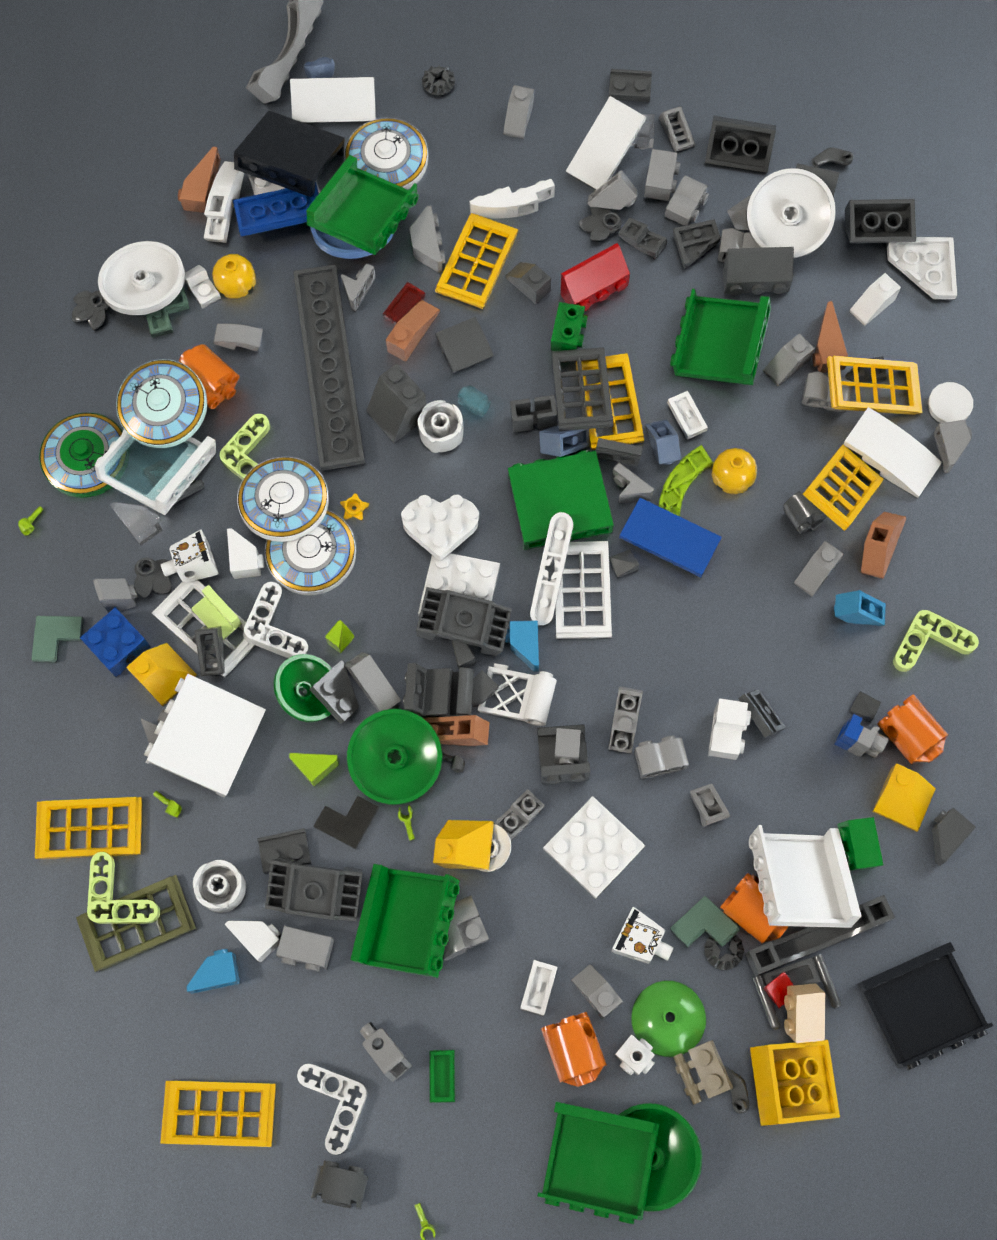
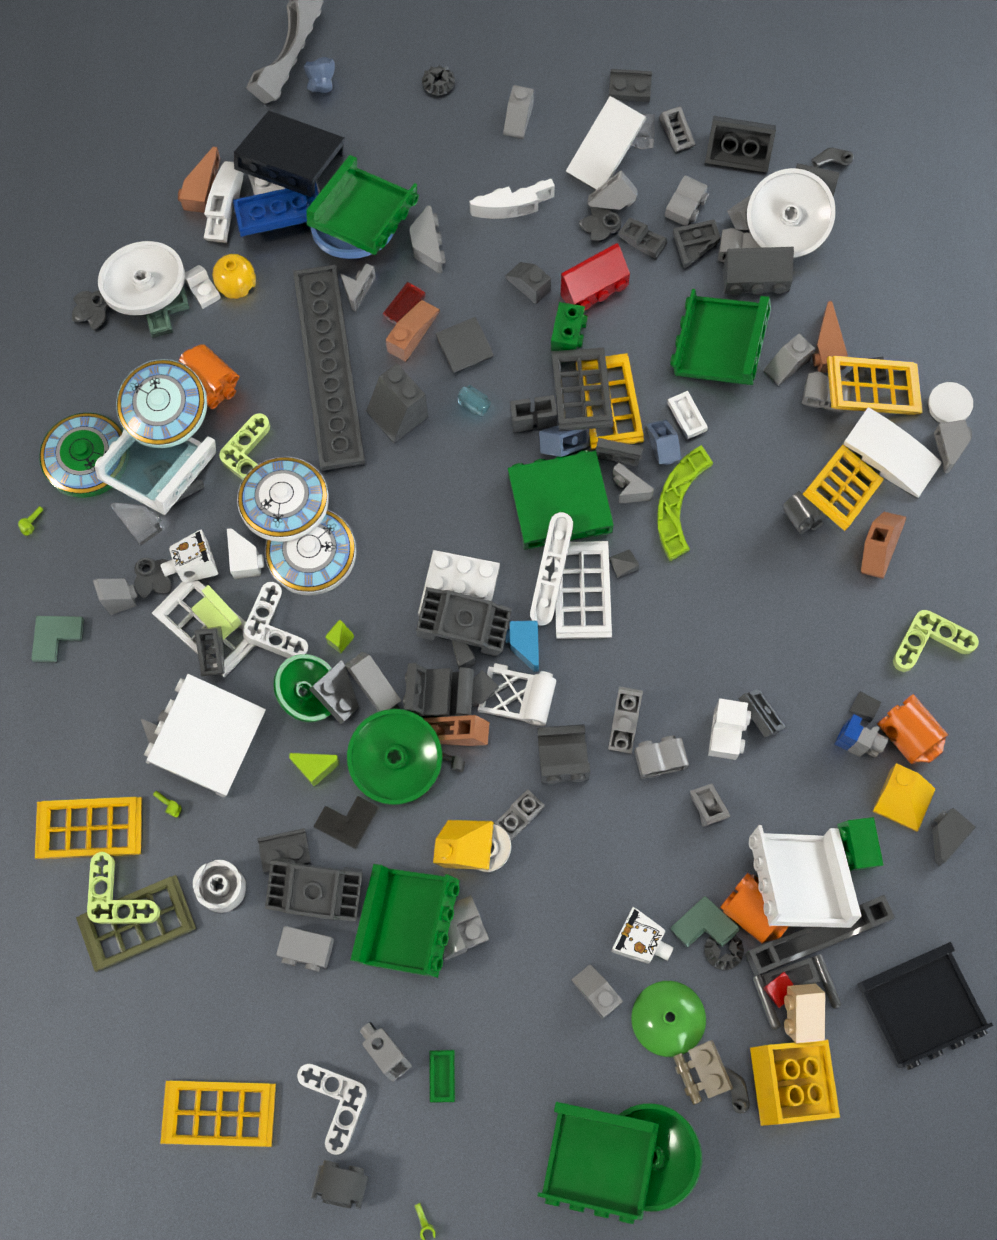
blue brick [80,607,151,677] -> none
yellow slope [126,643,197,707] -> none
dark azure slope [187,949,240,994] -> none
light grey slope [213,324,263,351] -> none
white slope [225,921,281,963] -> none
white tile [290,77,376,122] -> none
yellow plate [340,493,369,520] -> none
dish [344,118,428,190] -> none
lime hand [398,805,415,840] -> none
white plate [401,495,479,561] -> none
white brick [418,400,464,453] -> none
yellow piece [435,213,518,309] -> none
white plate [520,960,558,1016] -> none
orange cylinder [541,1012,607,1087] -> none
white plate [543,796,645,899] -> none
light grey brick [554,728,581,765] -> none
white brick [614,1035,655,1076] -> none
blue tile [619,498,722,578] -> none
light grey brick [644,149,680,201] -> none
yellow cylinder [711,448,757,494] -> none
light grey slope [794,541,844,597] -> none
dark azure slope [834,590,886,626] -> none
dark grey slope [845,199,916,243] -> none
white slope [849,273,901,326] -> none
white plate [887,237,957,299] -> none

